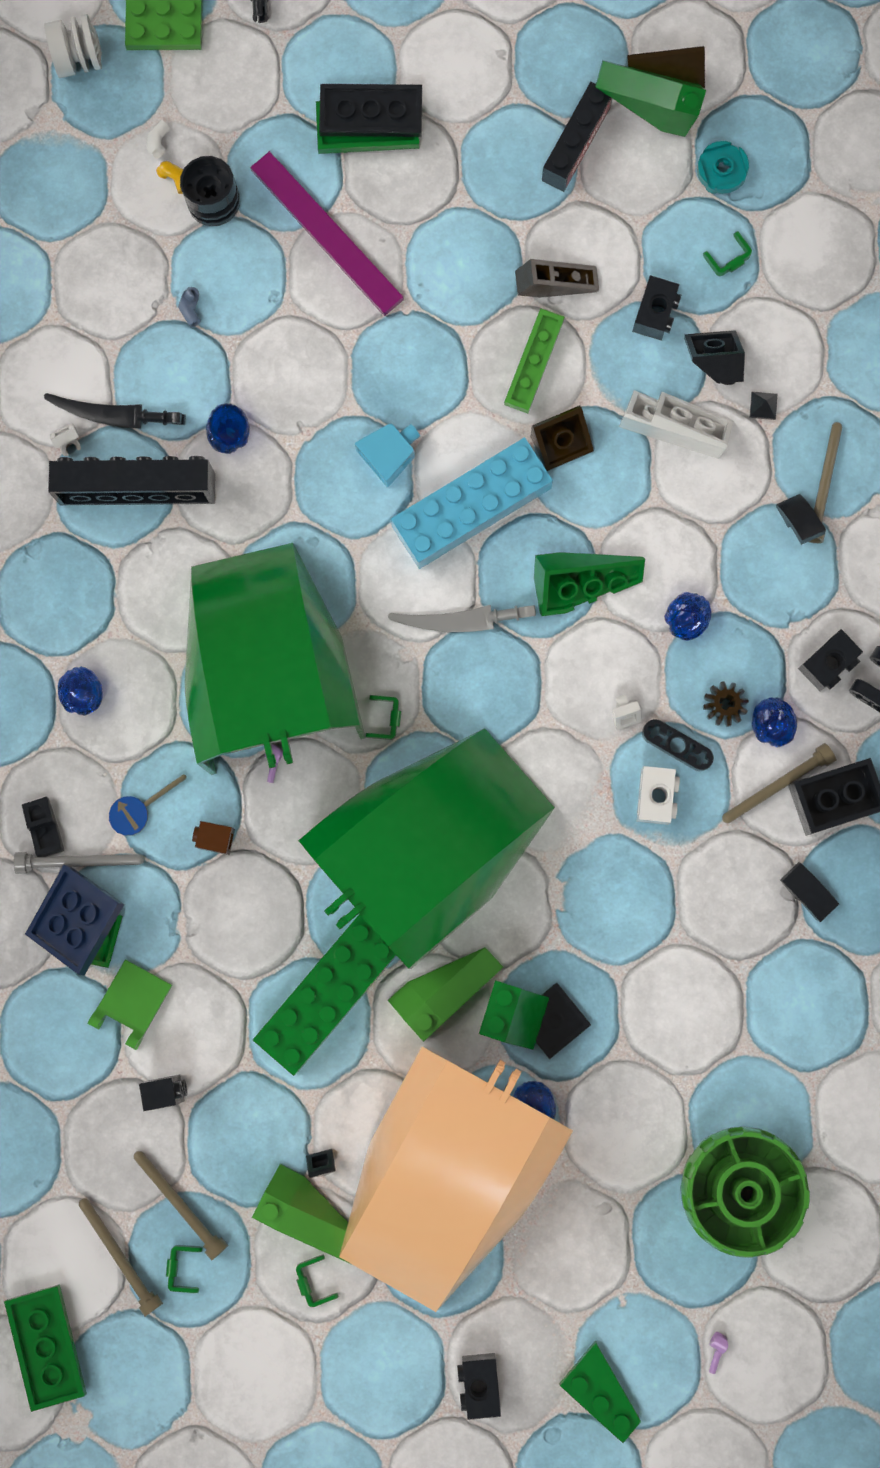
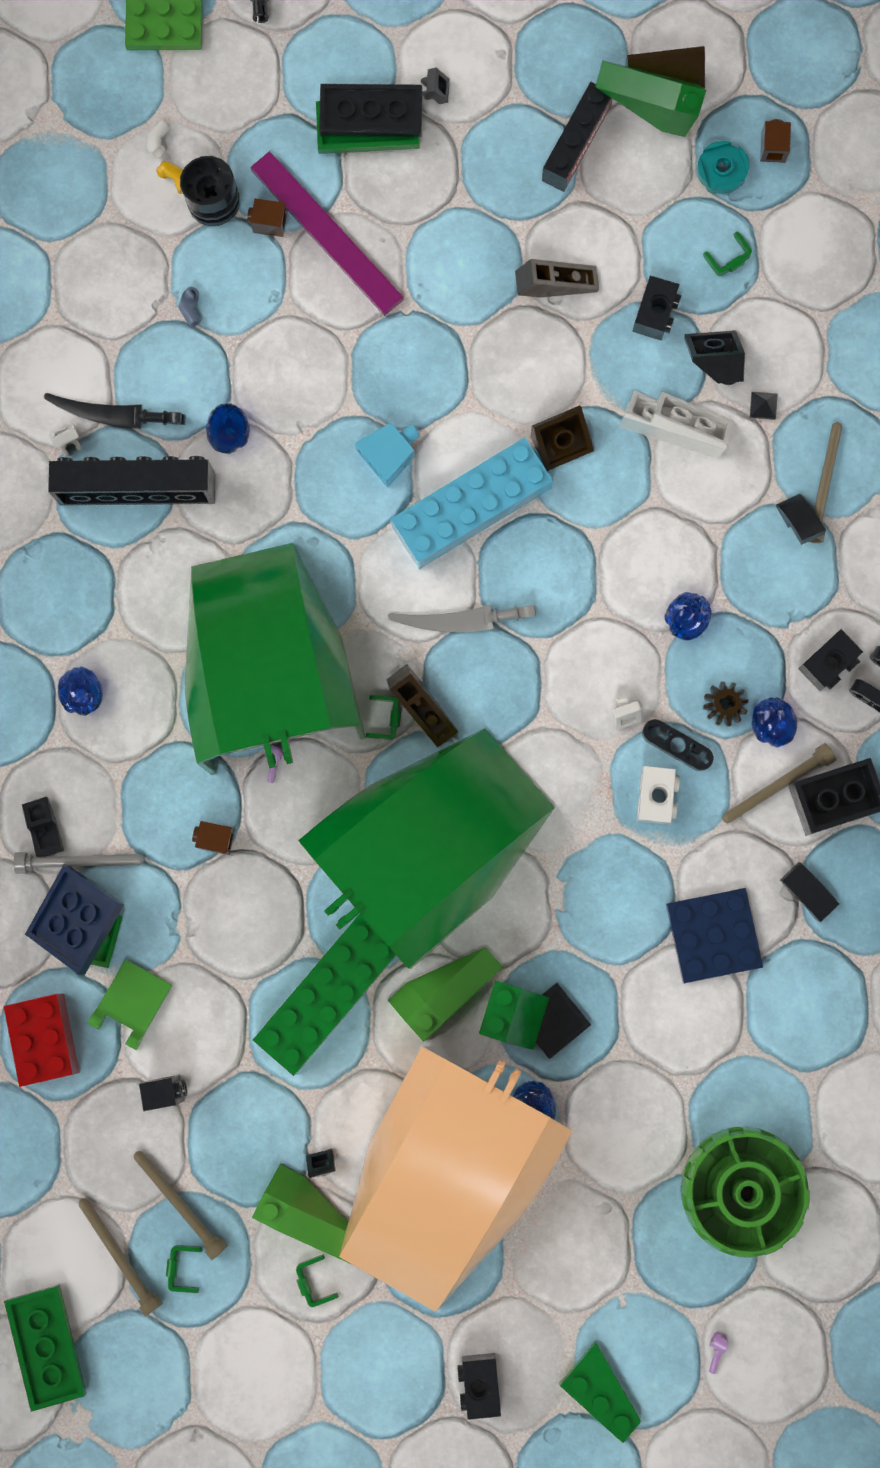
white wheel [44,14,102,78] -> none
blue piece [109,774,186,836] -> none
bright green plate [504,308,565,414] -> none
green wedge [534,552,645,616] -> none
none -> red brick [3,993,80,1087]
none -> reddish brown brick [247,198,287,237]
none -> dark brown slope [386,664,458,748]
none -> black tile [421,67,450,104]
none -> dark blue plate [666,888,763,984]
none -> reddish brown brick [760,119,791,163]

